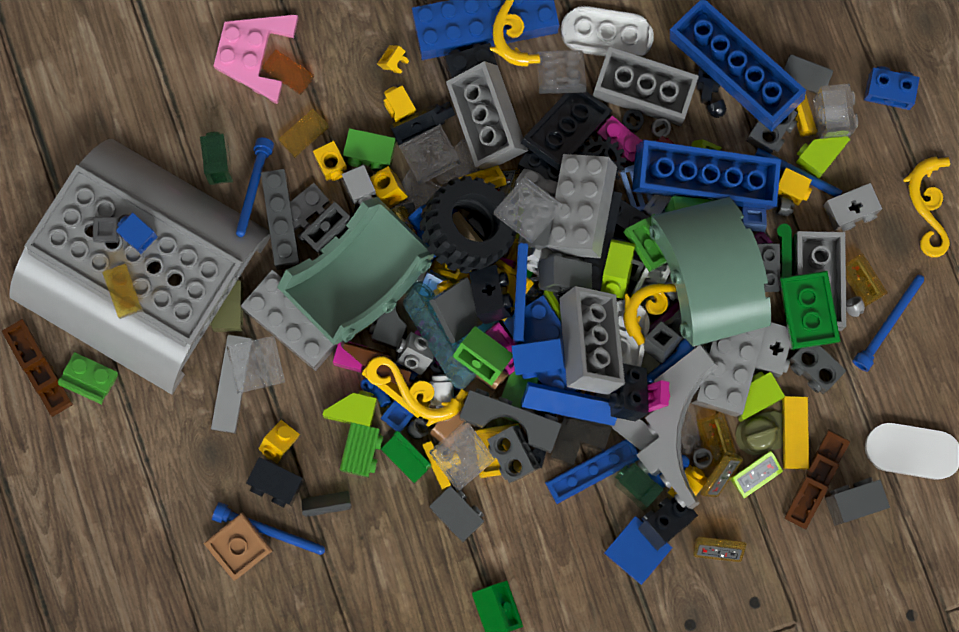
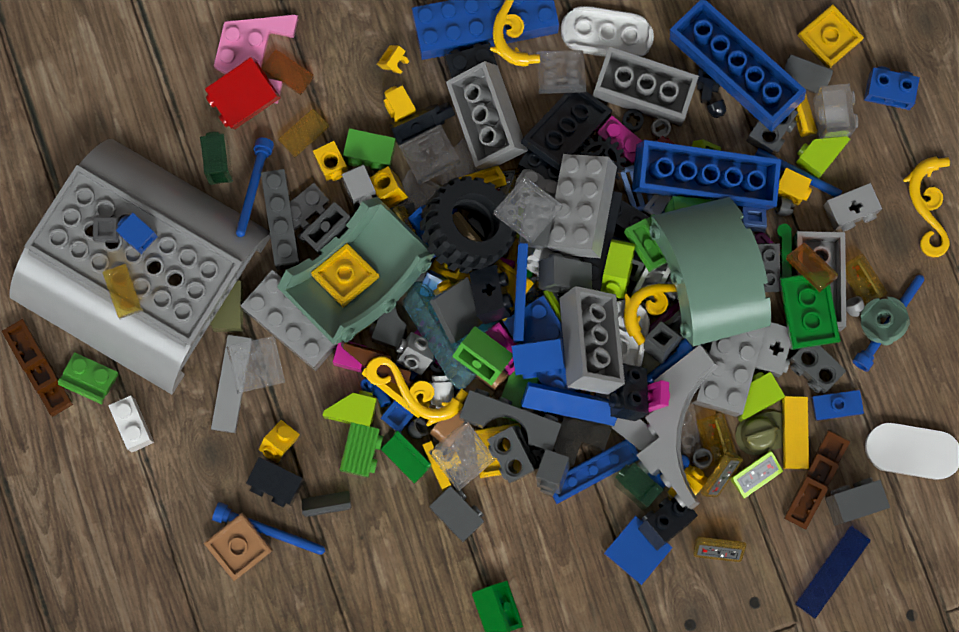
none -> white brick [108,396,154,452]
none -> red brick [205,57,281,129]
none -> yellow tile [311,243,379,308]
none -> dark grey brick [536,449,570,496]
none -> clear orange tile [786,242,838,292]
none -> clear blue tile [794,526,871,619]
none -> yellow tile [797,4,864,69]
none -> blue plate [811,390,864,421]
none -> sand green plate [861,297,910,345]

